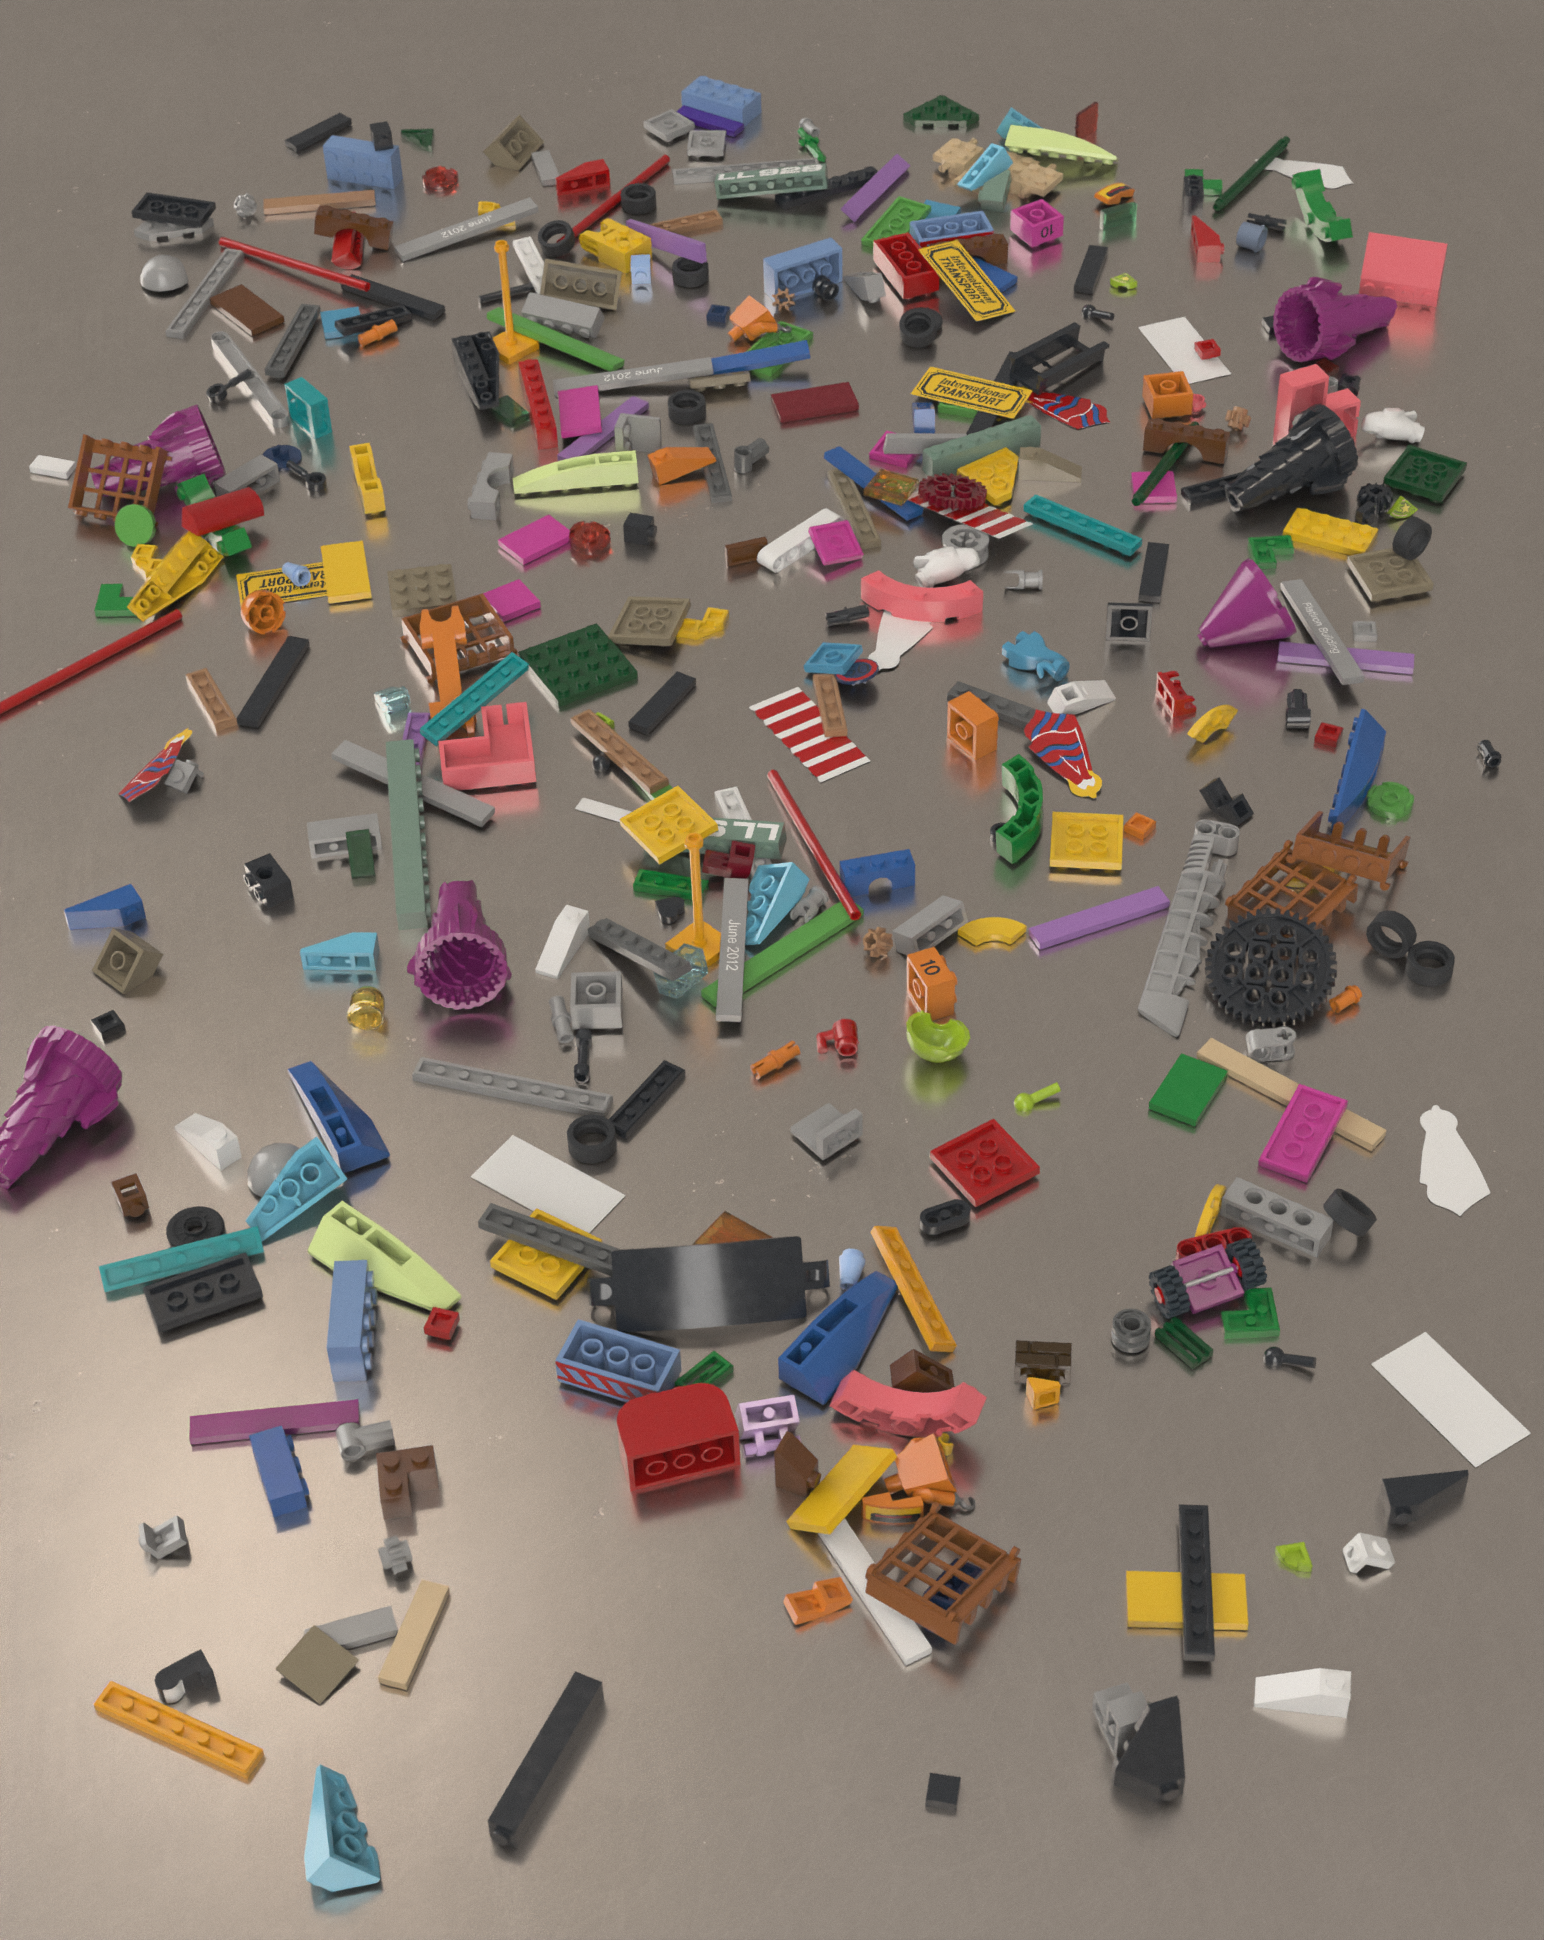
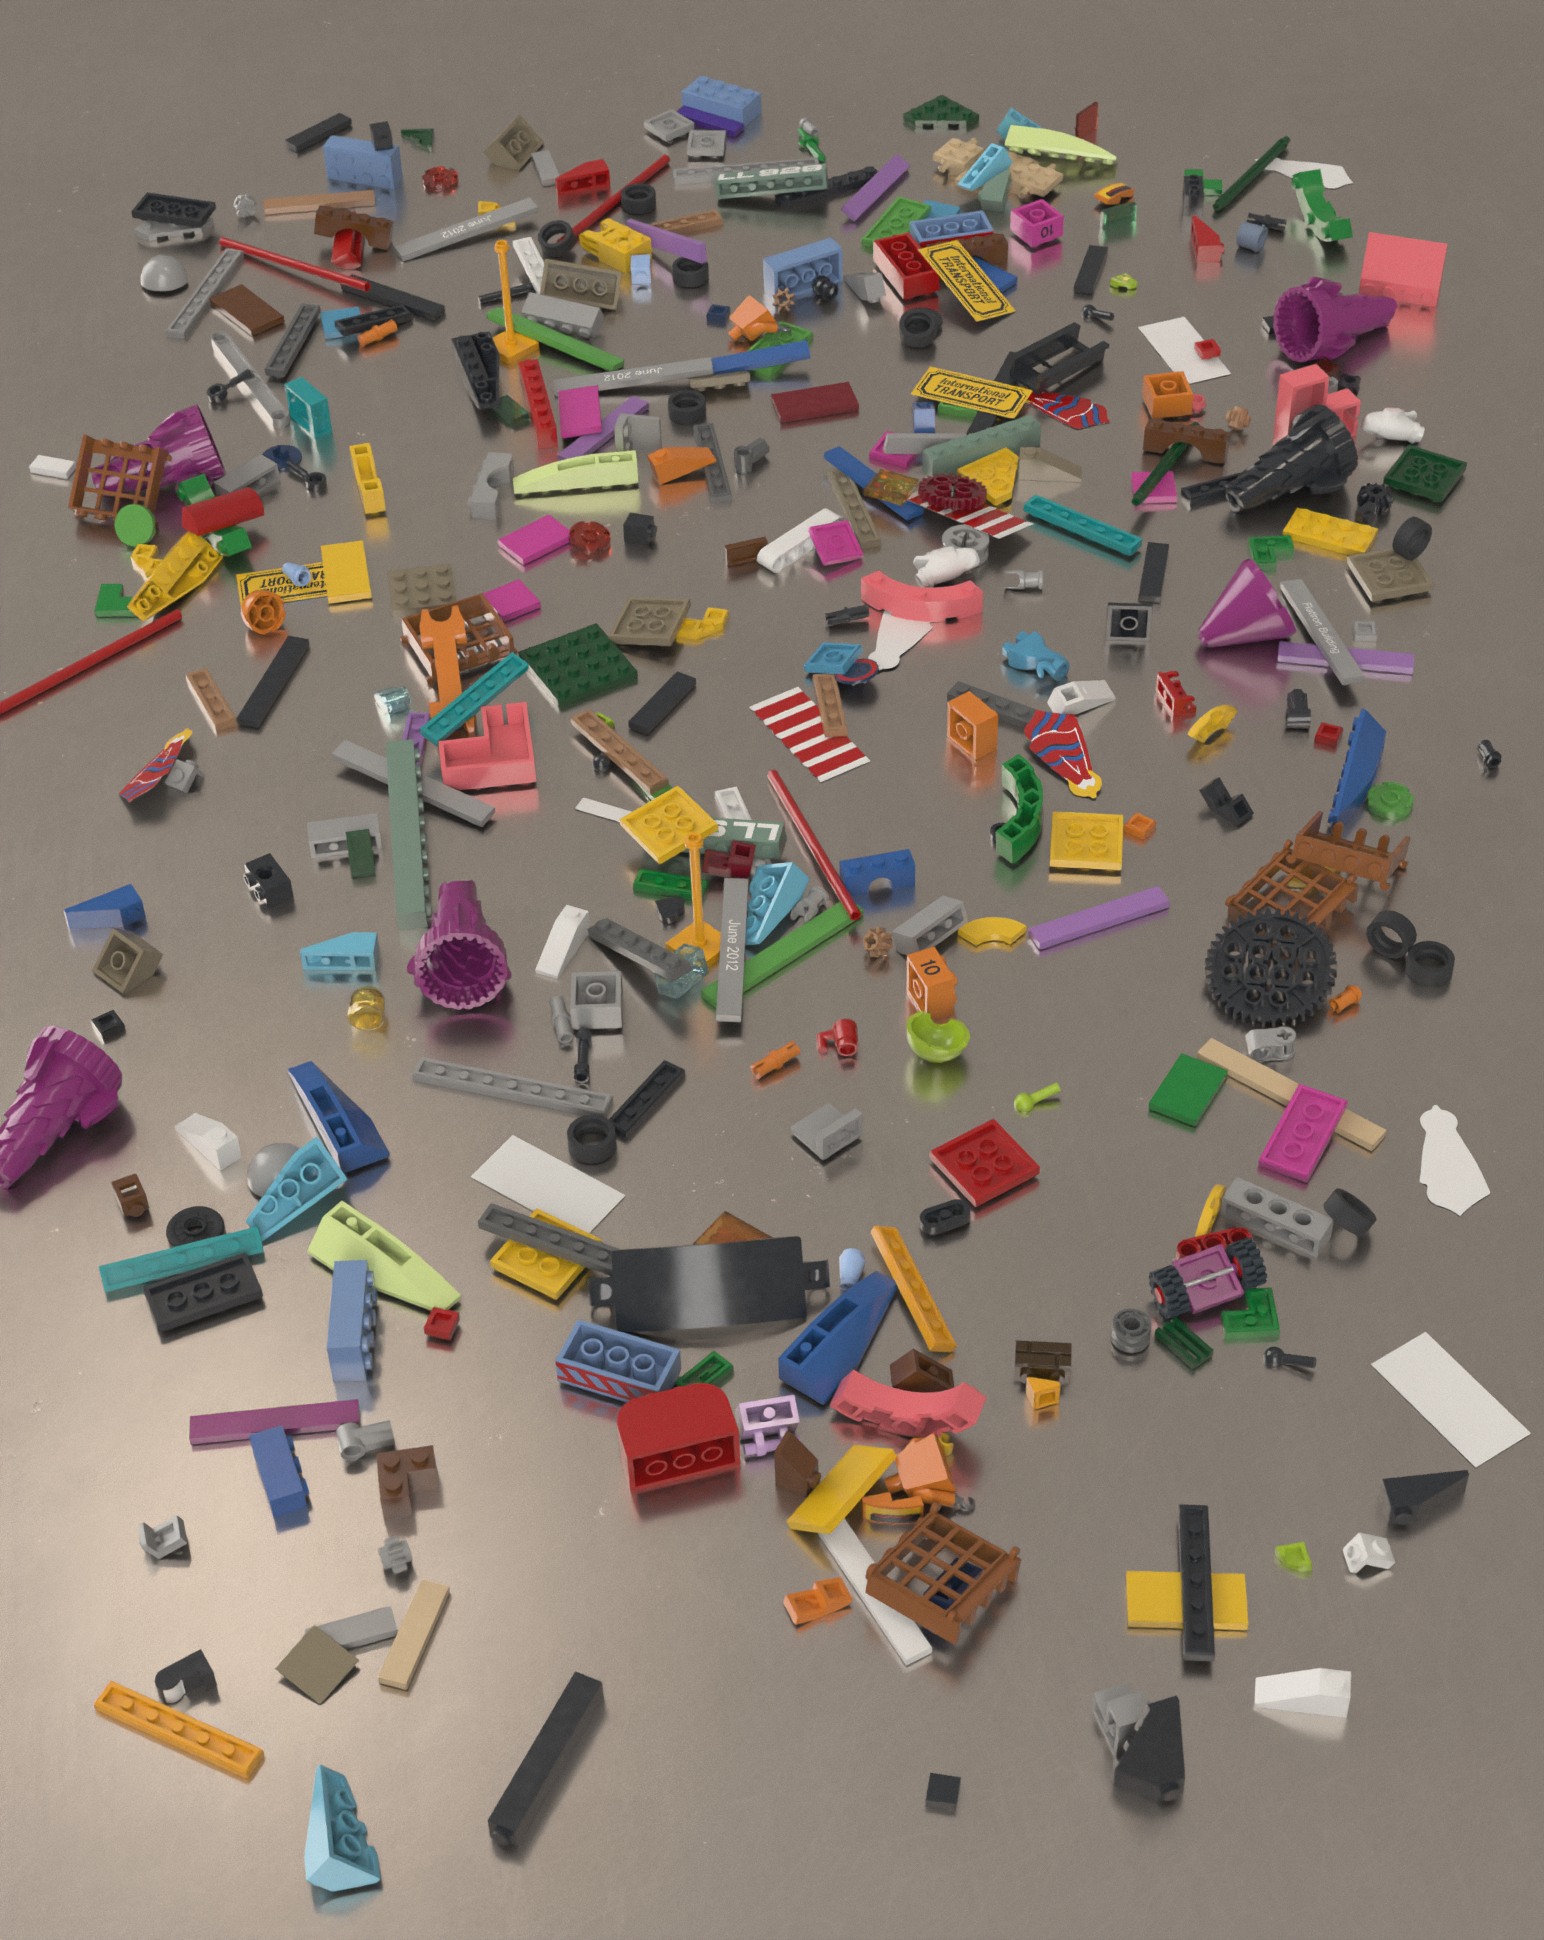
light grey piece [1138,819,1240,1037] -> none
lime tile [1387,496,1418,518] -> none

